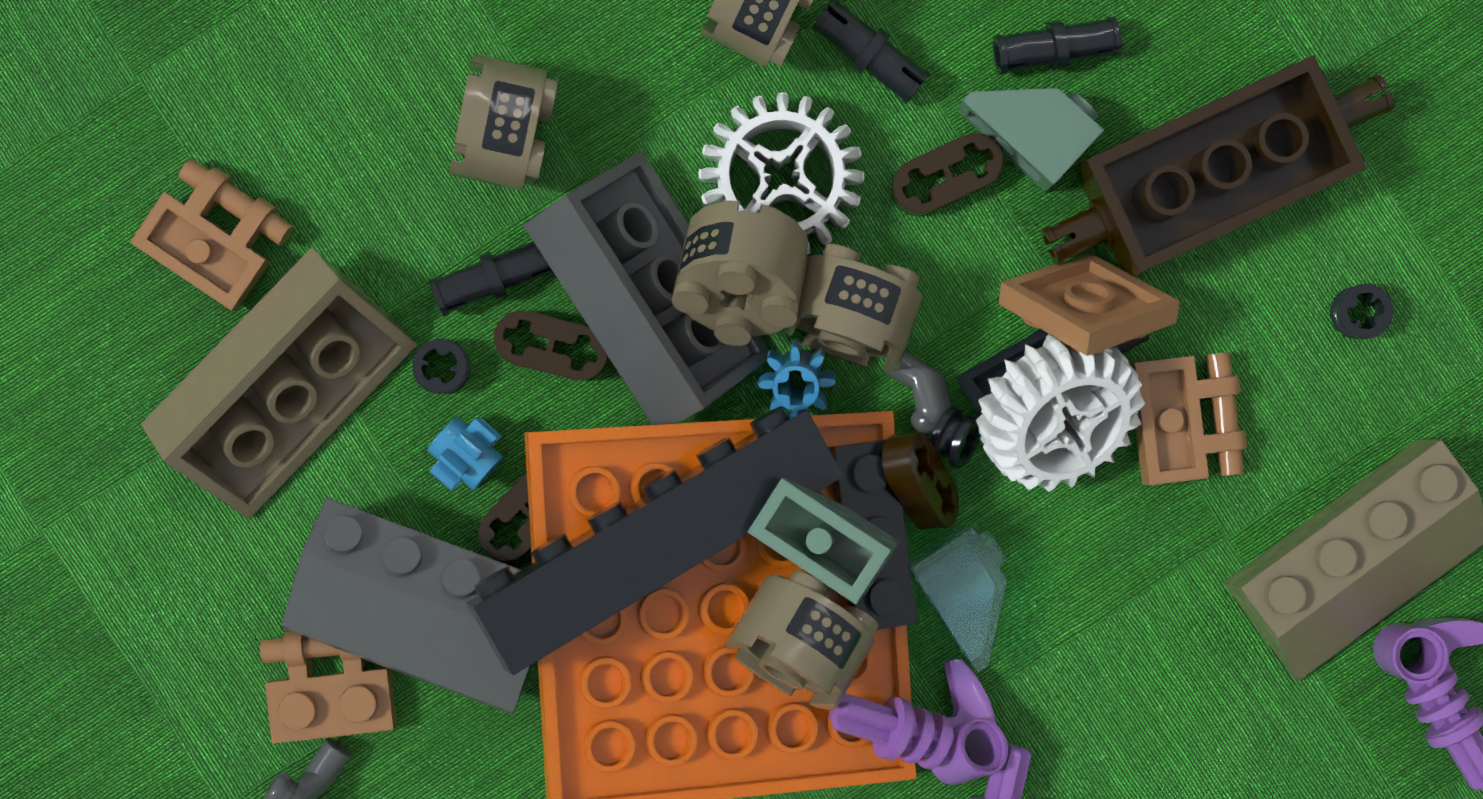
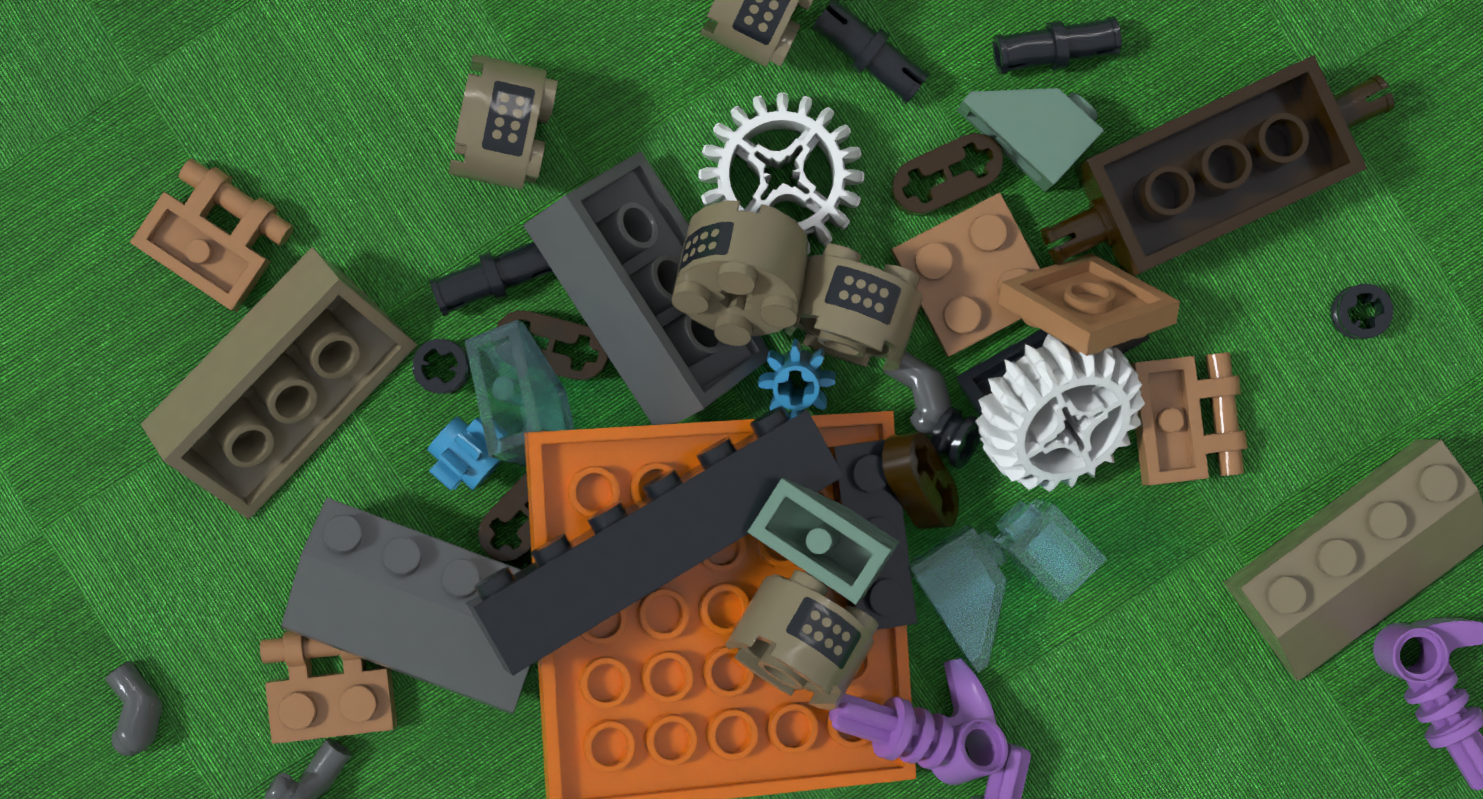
none -> dark grey arm [105,661,163,756]
none -> clear light blue slope [465,320,575,467]
none -> medium nougat plate [890,193,1040,358]
none -> clear light blue brick [992,500,1107,604]

